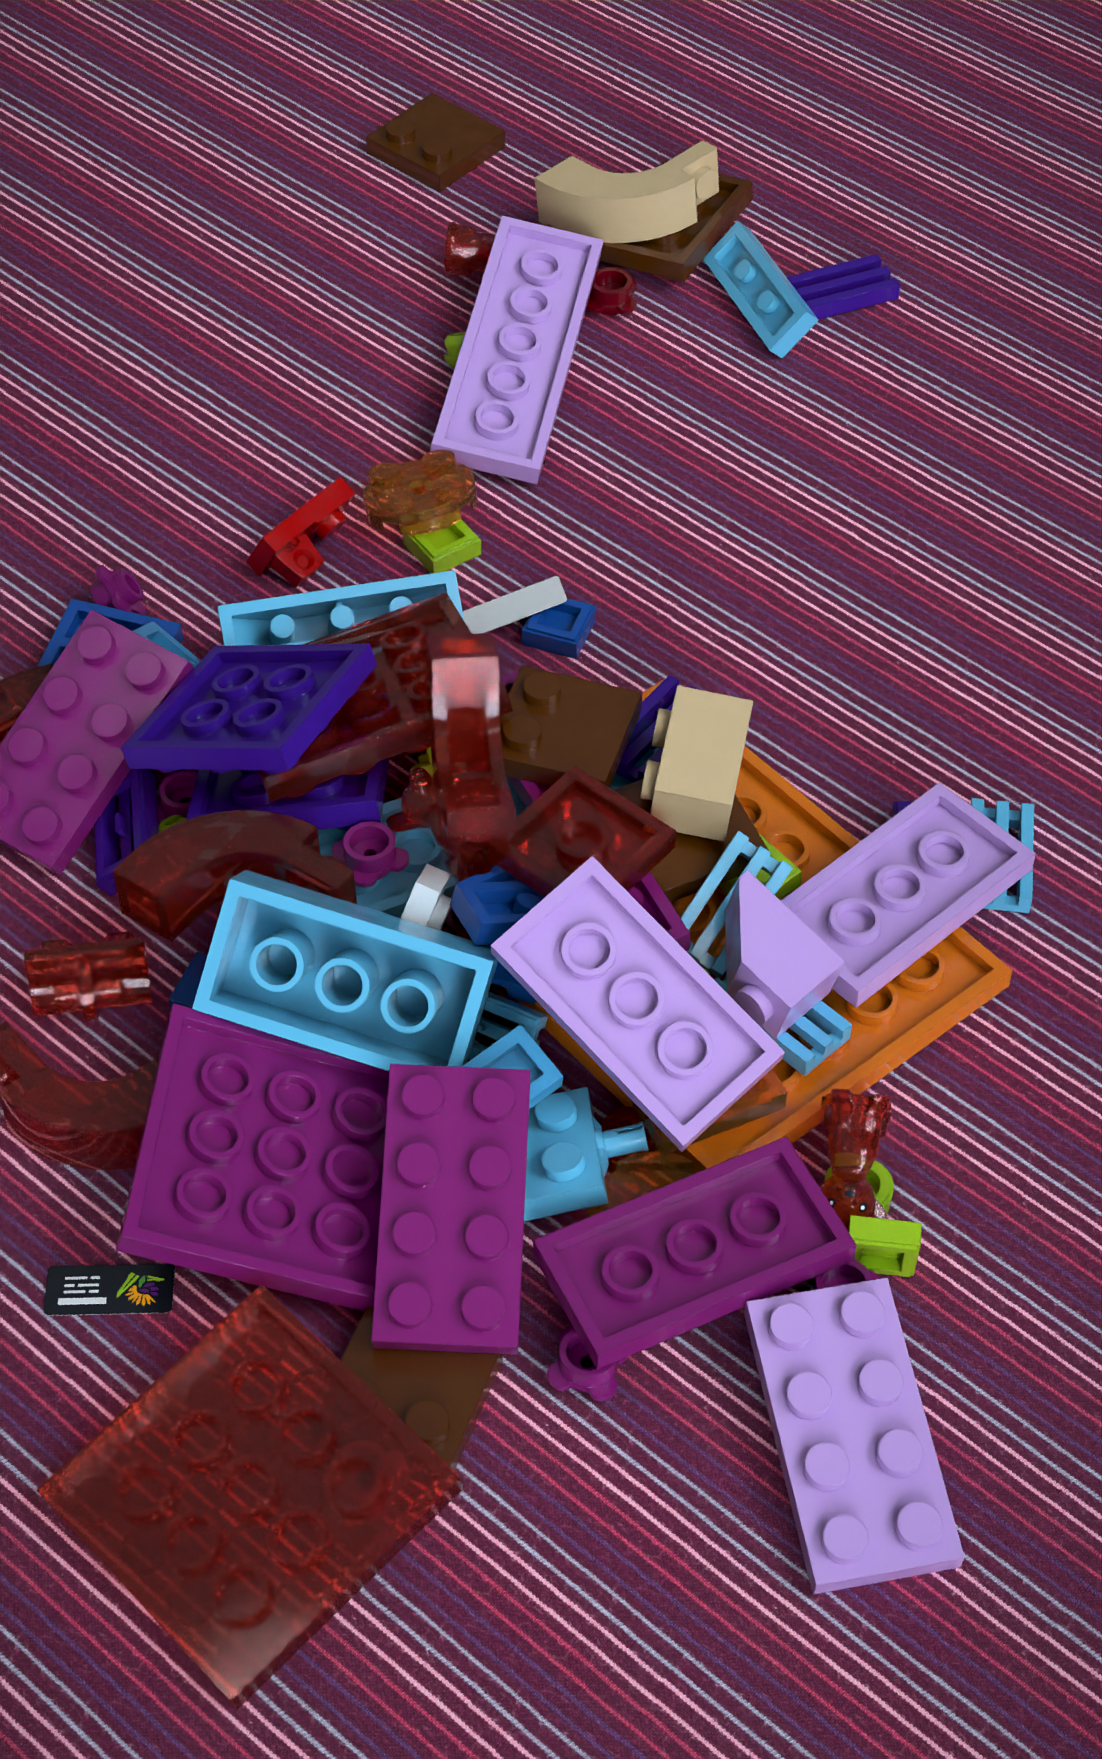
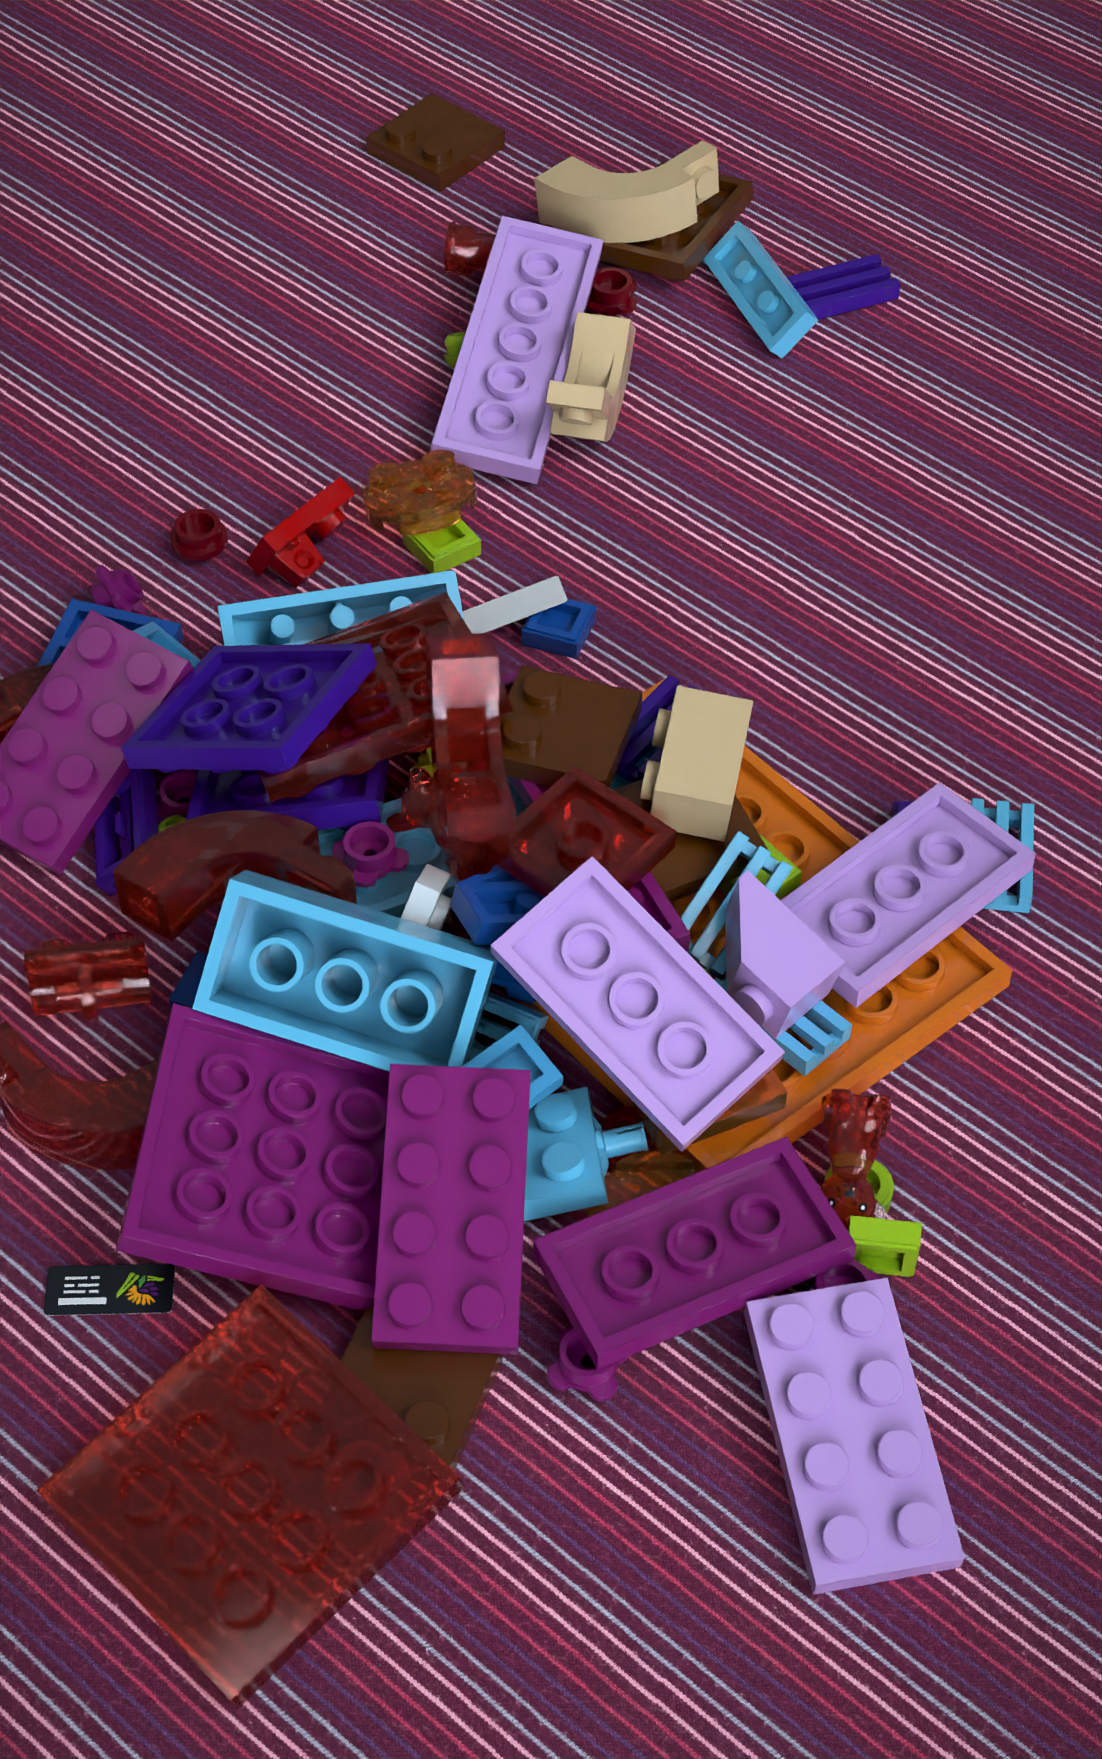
none -> dark red plate [170,509,228,561]
none -> tan arch [546,312,636,442]

